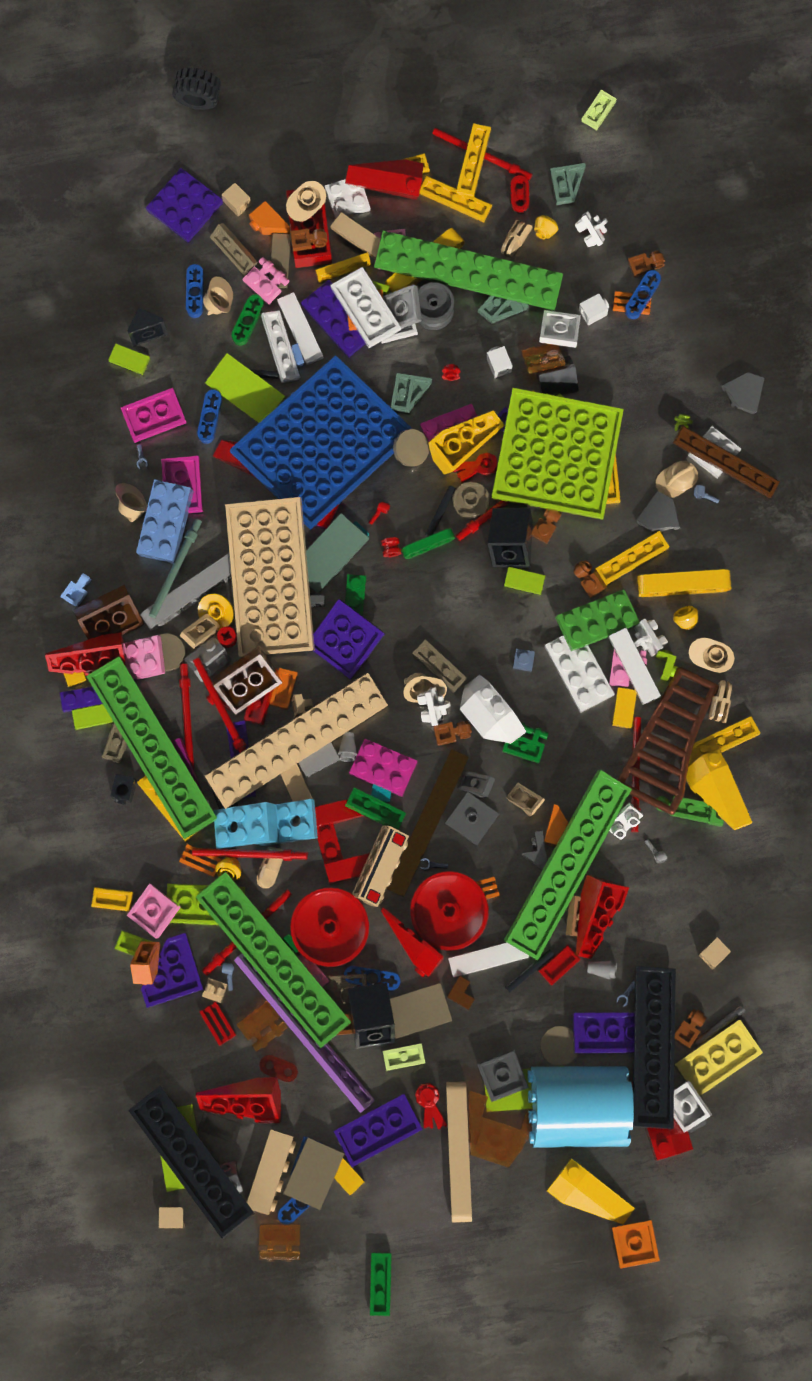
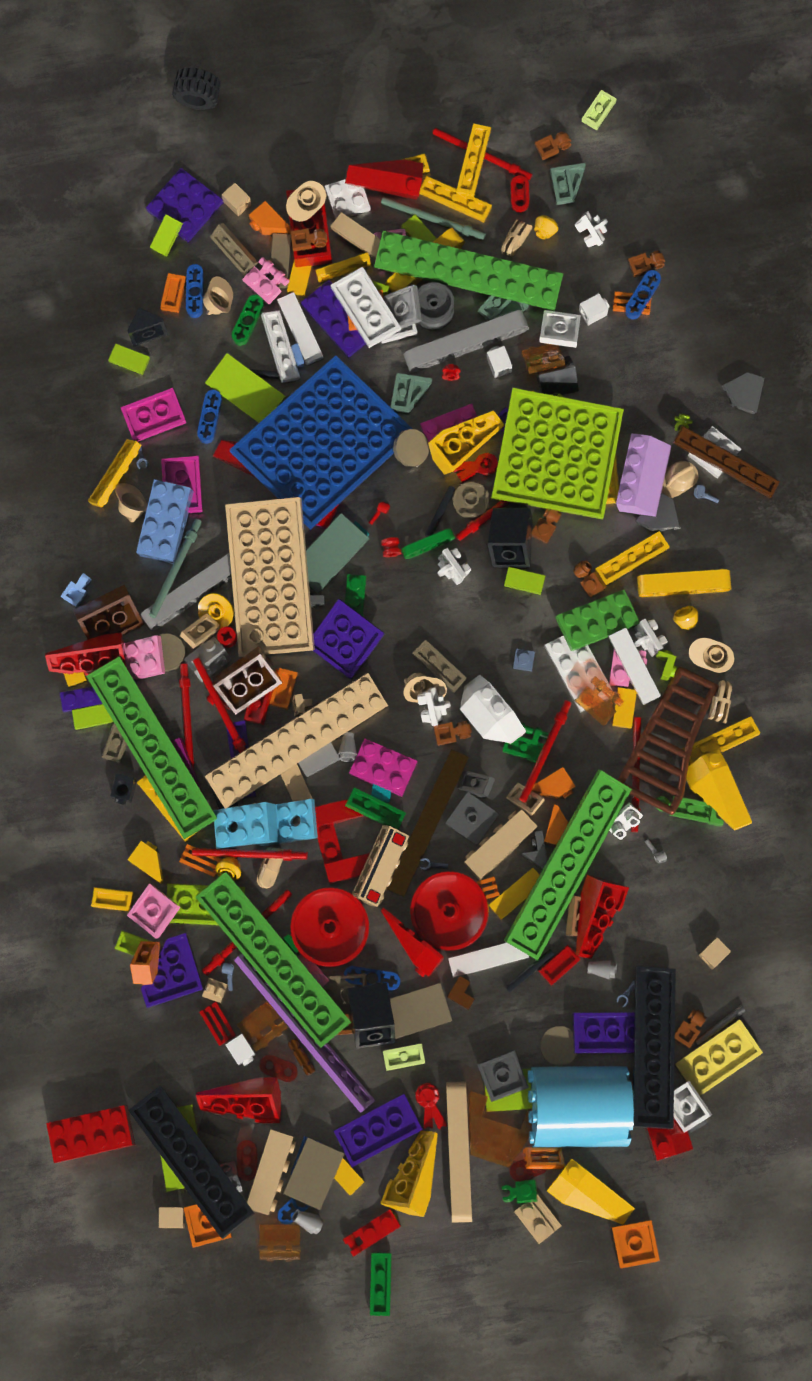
none -> red brick [46,1105,136,1163]
none -> yellow plate [88,439,142,508]
none -> yellow slope [128,841,164,884]
none -> lime tile [150,215,183,256]
none -> orange tile [160,273,186,313]
none -> orange plate [184,1204,232,1248]
none -> white brick [226,1034,256,1066]
none -> clear red plate [237,1140,258,1181]
none -> yellow tile [287,261,312,297]
none -> reddish brown axle [288,1038,315,1076]
none -> light grey cone [292,1210,323,1234]
none -> red plate [343,1209,401,1257]
none -> yellow wedge [380,1130,438,1217]
none -> sand green bar [381,197,486,240]
none -> lime tile [401,215,437,242]
none -> light grey beam [403,310,529,372]
none -> white hips [438,548,471,585]
none -> tan brick [464,809,538,881]
none -> yellow tile [489,868,540,920]
none -> green plate [502,1180,538,1204]
none -> clear red plate [510,1154,548,1181]
none -> tan plate [514,1194,561,1244]
none -> red bar [519,700,572,802]
none -> orange tile [523,1147,565,1169]
none -> orange slope [531,767,576,799]
none -> dark orange plate [535,131,571,160]
none -> clear orange plate [574,676,624,726]
none -> lavender slope [616,433,671,517]

